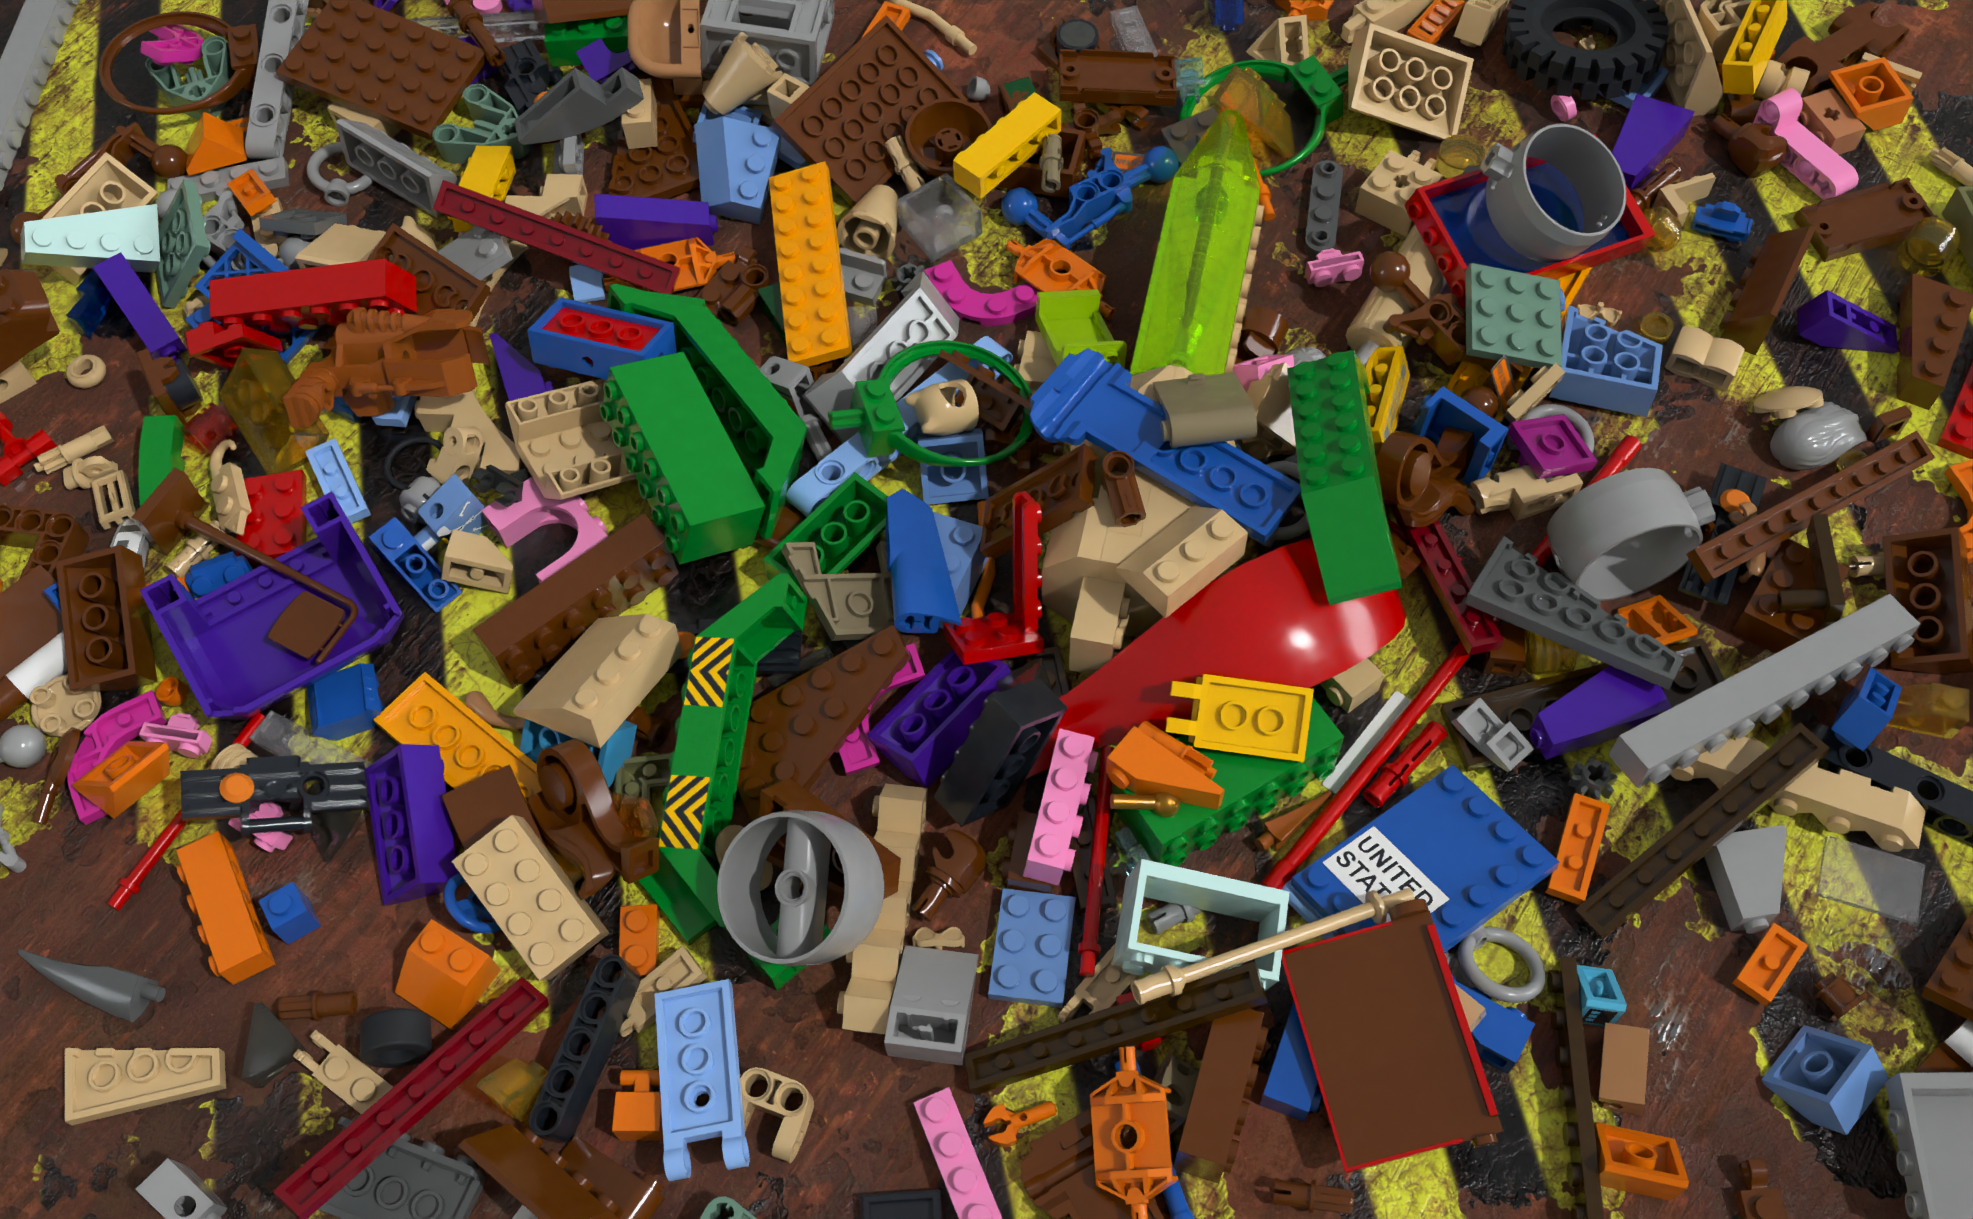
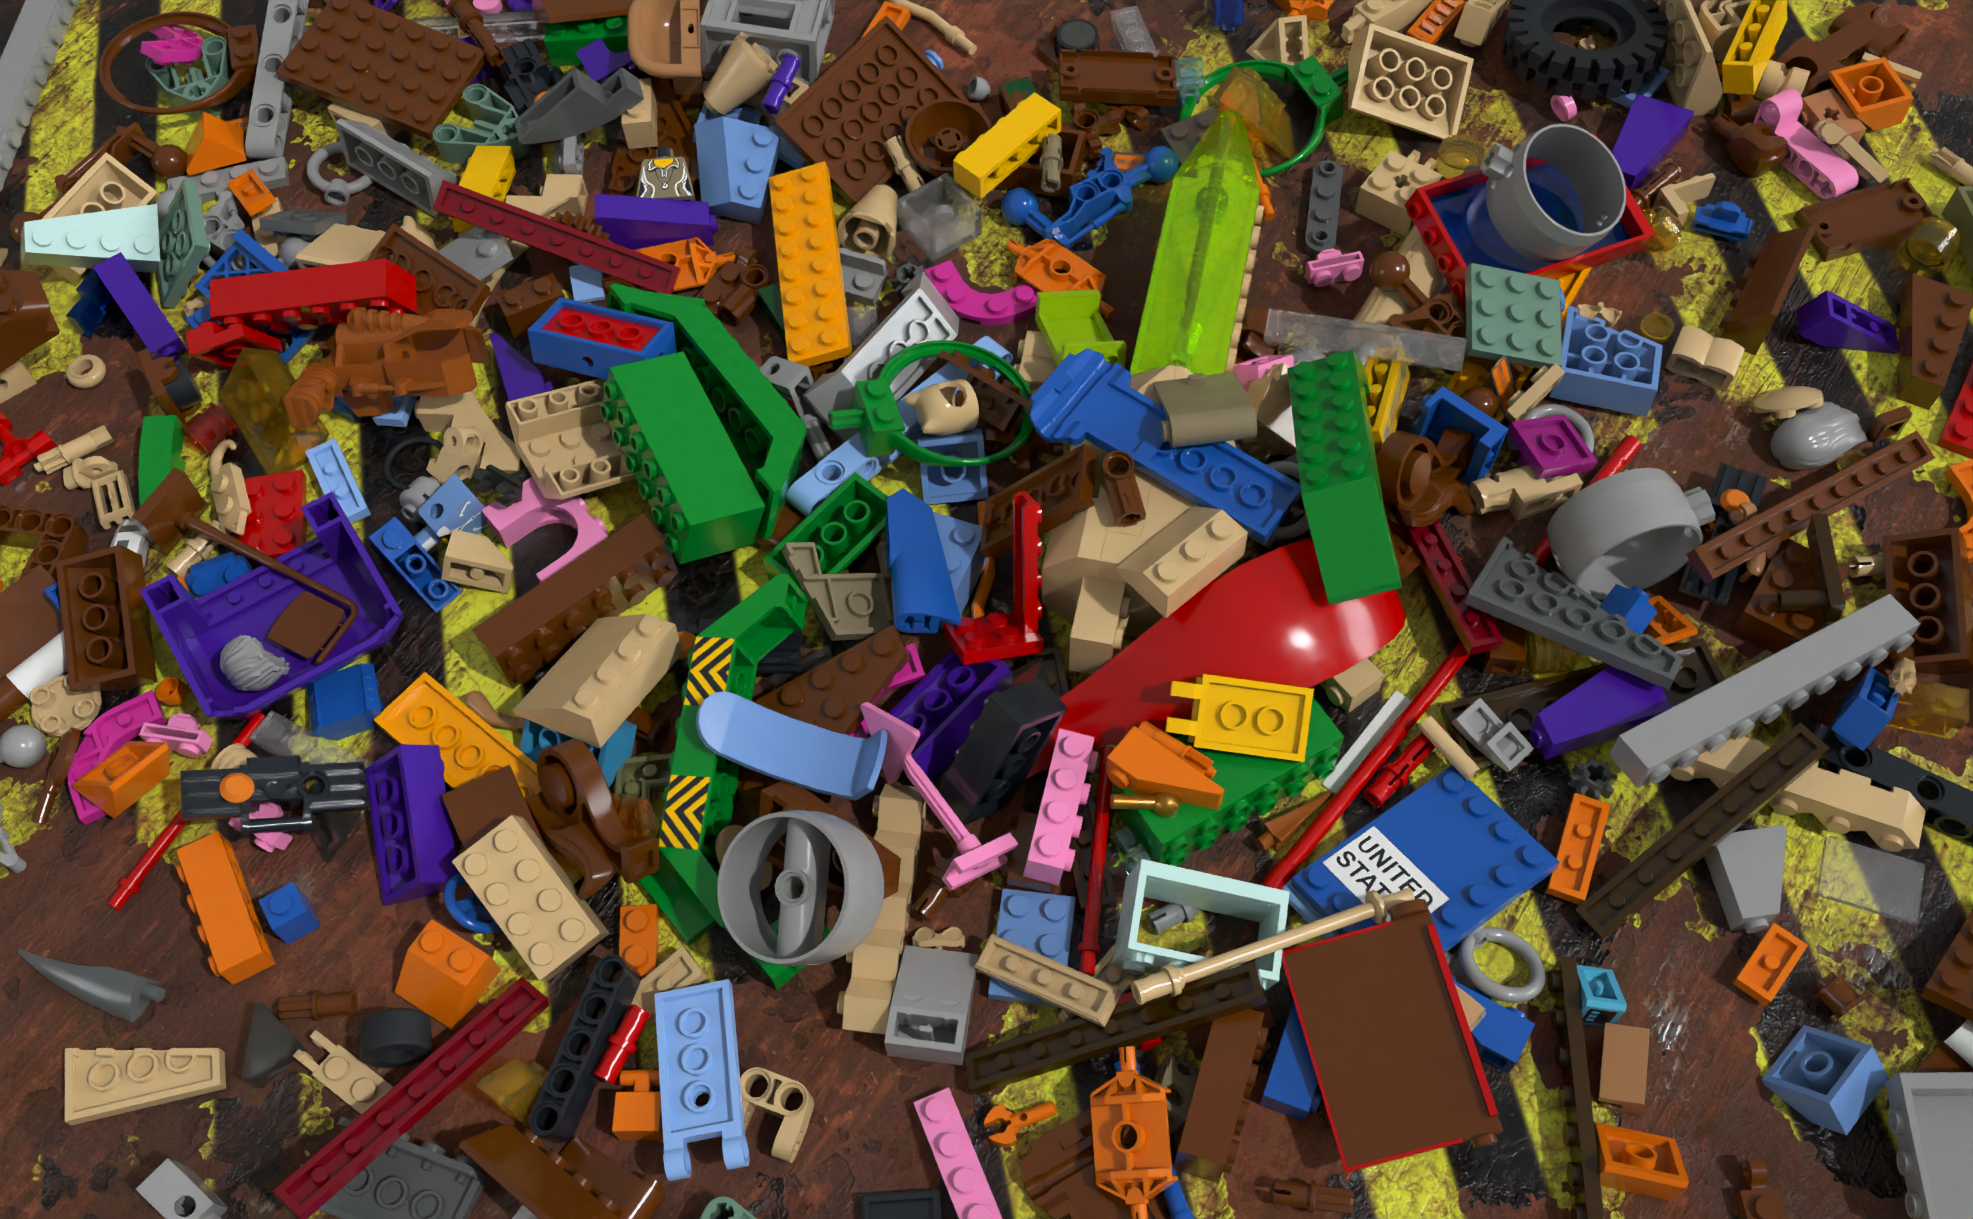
none -> light grey hair [220,635,290,691]
none -> reddish brown brick [495,273,565,340]
none -> red pin [592,1004,652,1085]
none -> dark tan torso [636,147,696,201]
none -> medium blue piece [696,691,888,800]
none -> dark purple pin [761,53,801,115]
none -> bright pink piece [860,702,1018,891]
none -> tan tile [974,934,1122,1027]
none -> clear slope [1263,309,1467,372]
none -> tan piece [1418,715,1480,780]
none -> blue brick [1600,584,1658,635]
none -> tan hinge [1813,118,1889,184]
none -> tan piece [1889,657,1917,698]

